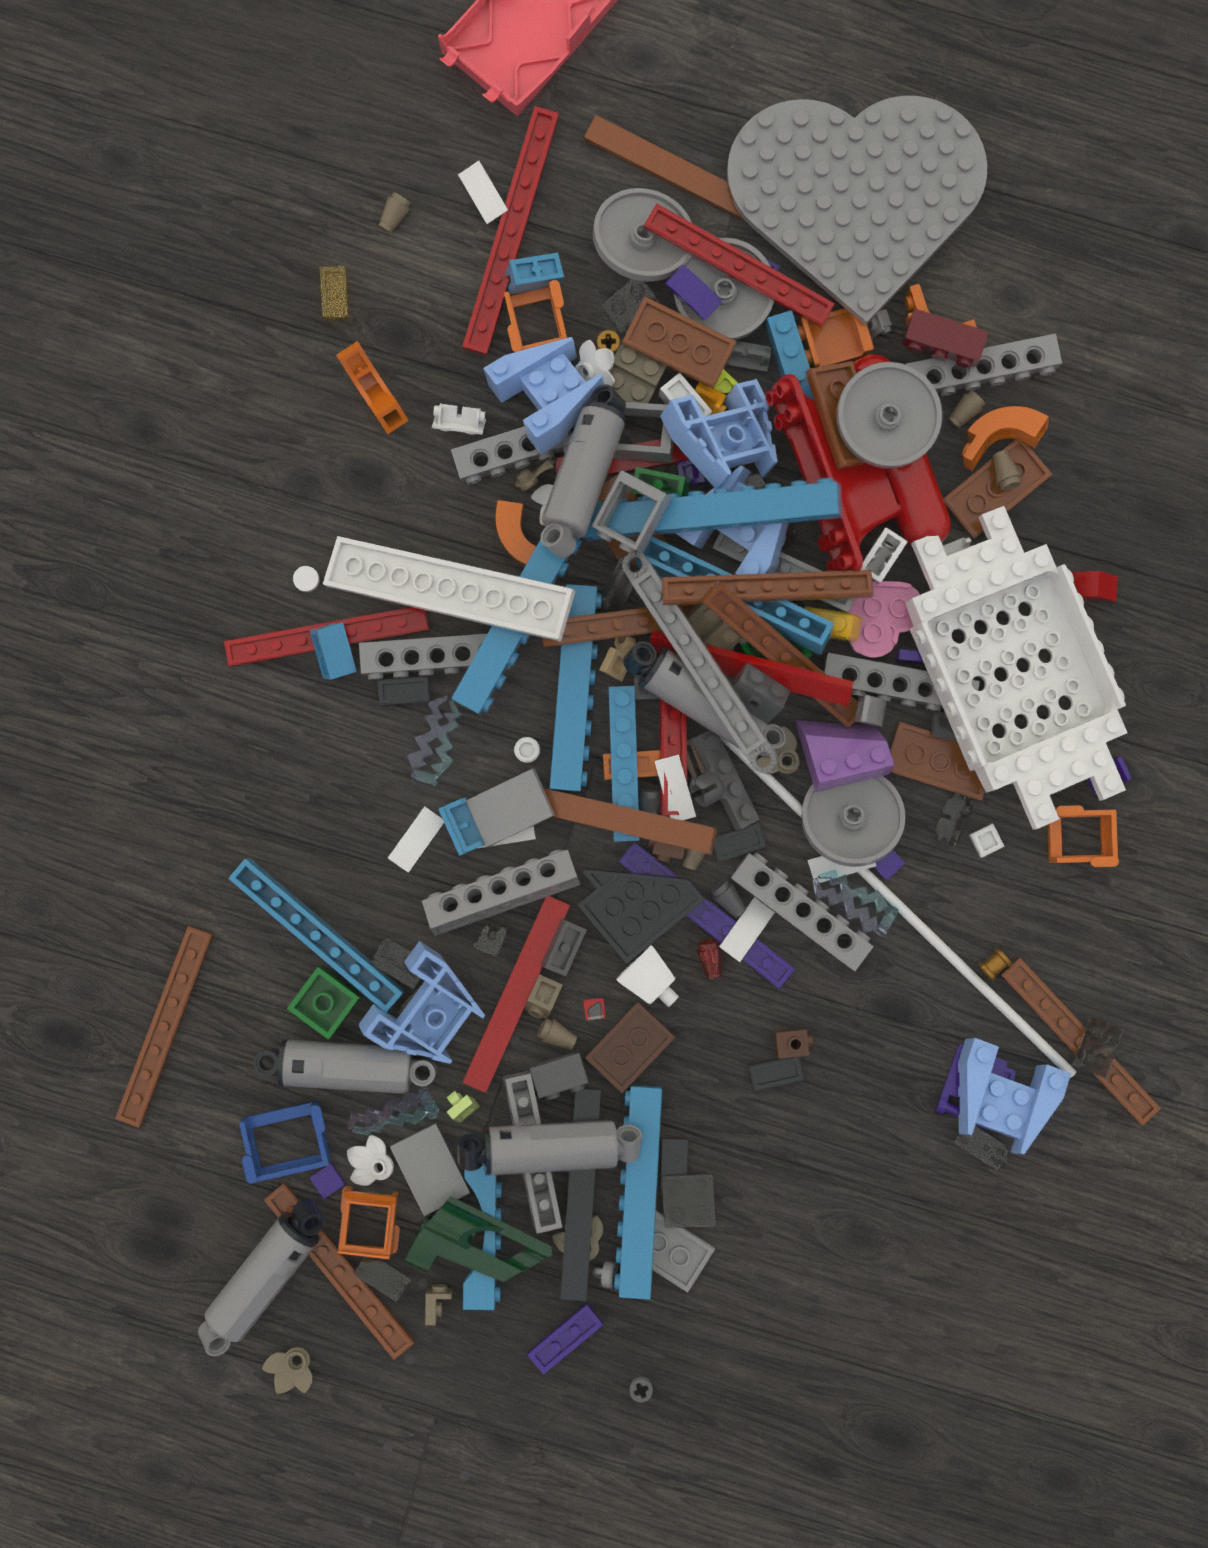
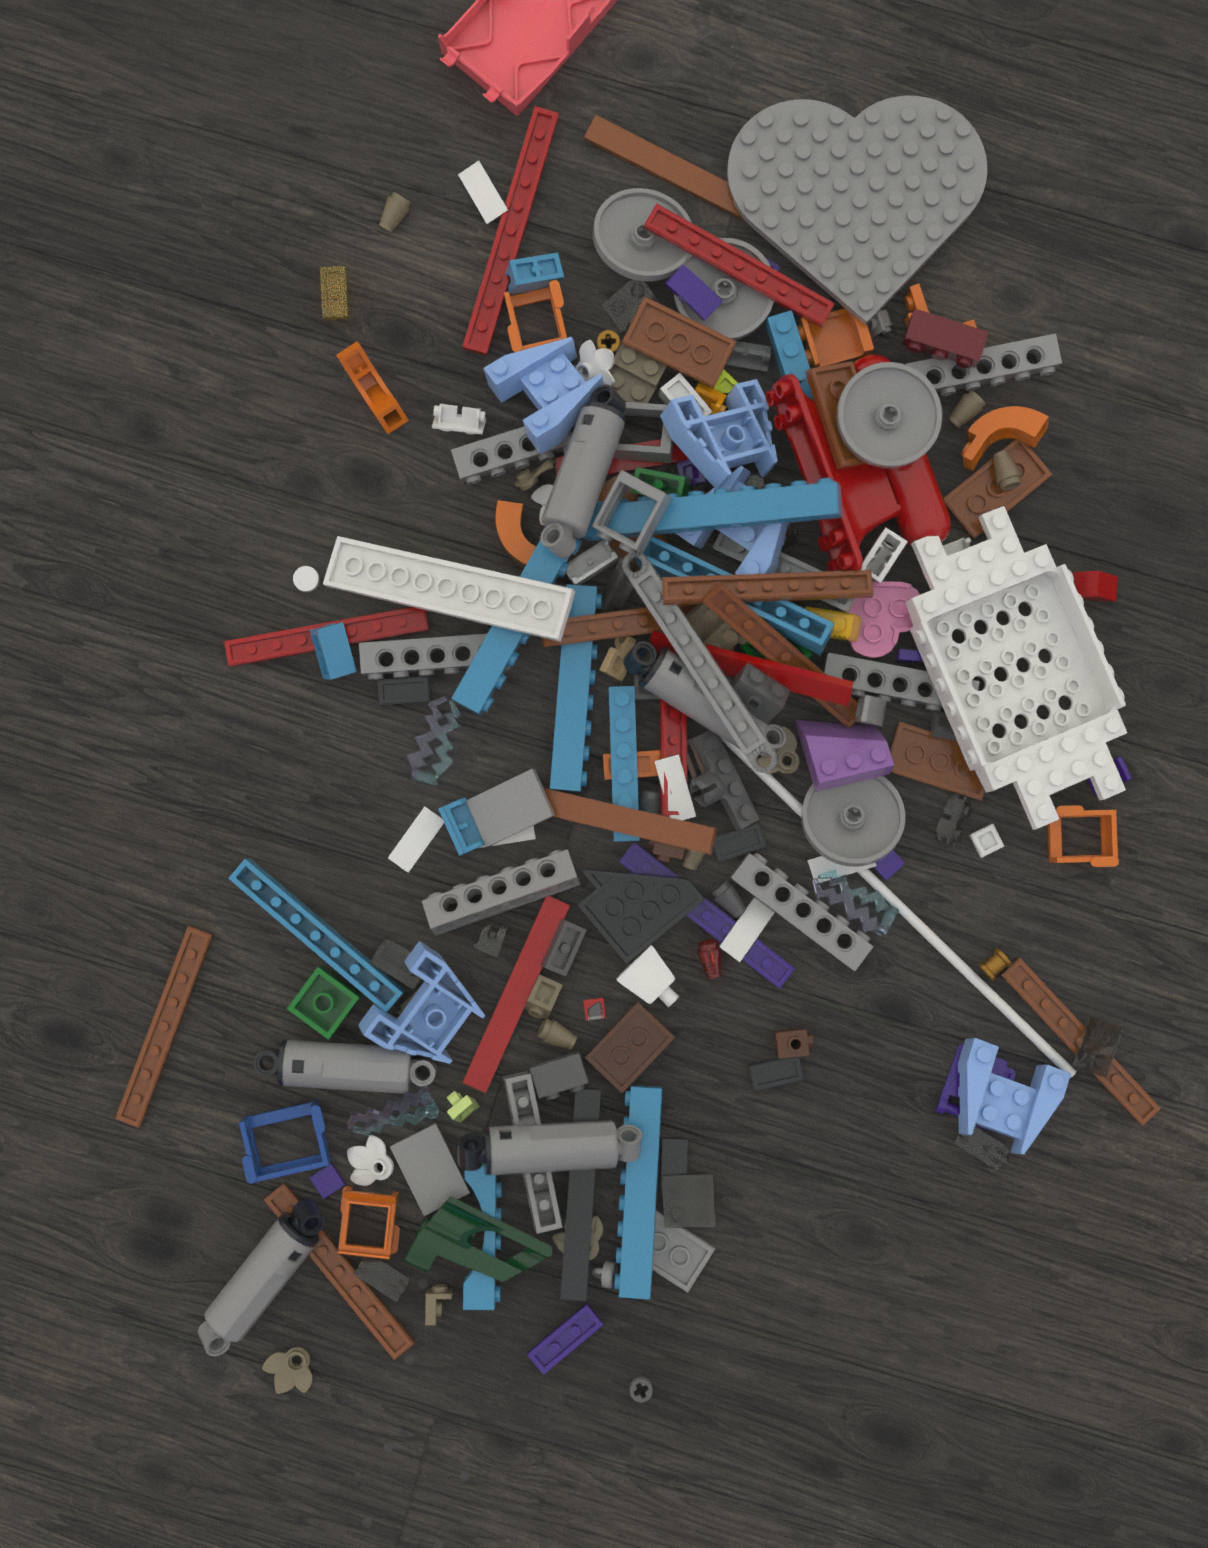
white tile [514,737,540,763] -> none
none -> white hinge [566,540,618,585]

